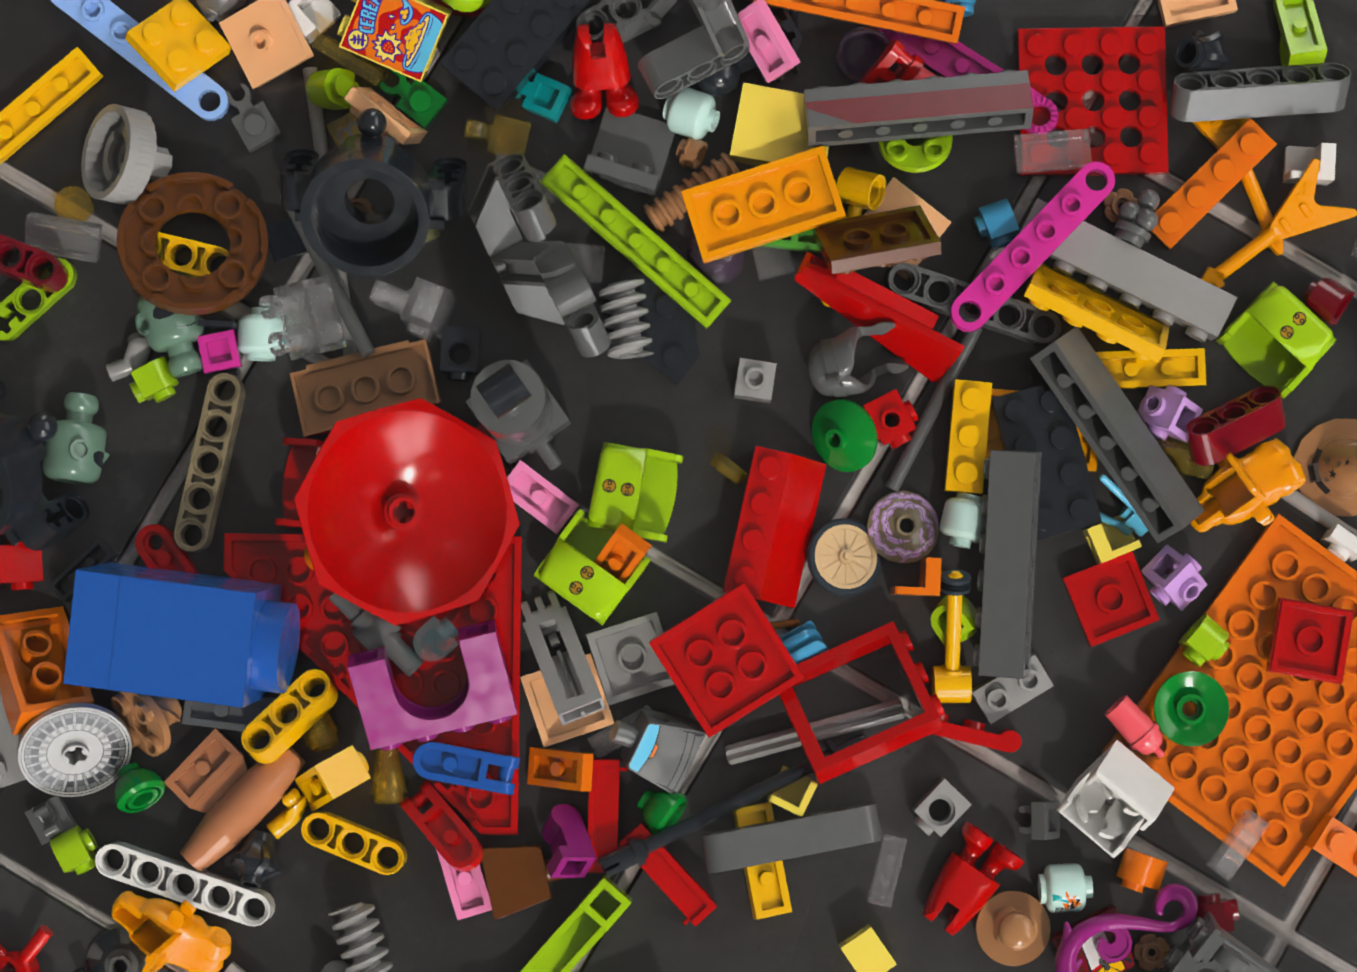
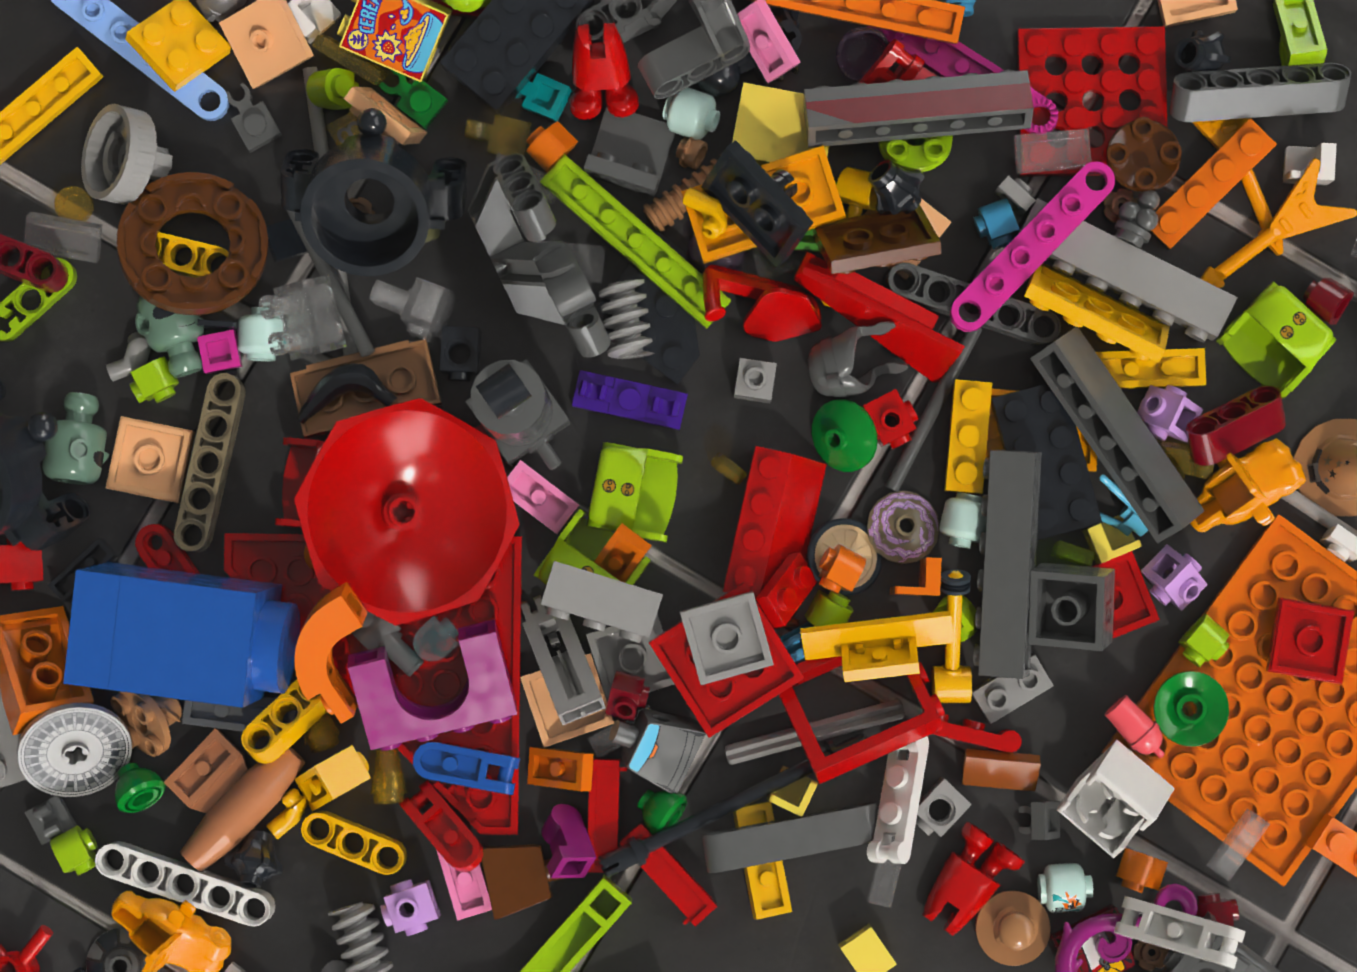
none -> light nougat plate [105,416,195,504]
none -> orange arch [295,582,368,724]
none -> black piece [297,363,397,424]
none -> lavender brick [380,879,441,936]
none -> orange plate [526,121,578,173]
none -> light grey brick [541,561,663,643]
none -> dark purple plate [572,370,688,431]
none -> dark red plate [605,670,650,722]
none -> light grey plate [680,591,774,685]
none -> yellow arm [683,188,727,239]
none -> black plate [701,140,813,267]
none -> red piece [703,265,822,342]
none -> red plate [756,552,817,628]
none -> yellow bracket [800,611,954,682]
none -> lime plate [805,590,854,626]
none -> orange plate [818,544,866,594]
none -> white plate [867,736,929,864]
none -> black rock [868,160,925,215]
none -> dark orange tile [961,748,1041,791]
none -> light grey plate [994,176,1036,217]
none -> dark grey brick [1028,563,1115,651]
none -> clear neon green tile [1051,540,1096,567]
none -> reddish brown dish [1106,117,1182,192]
none -> white plate [1114,896,1246,969]

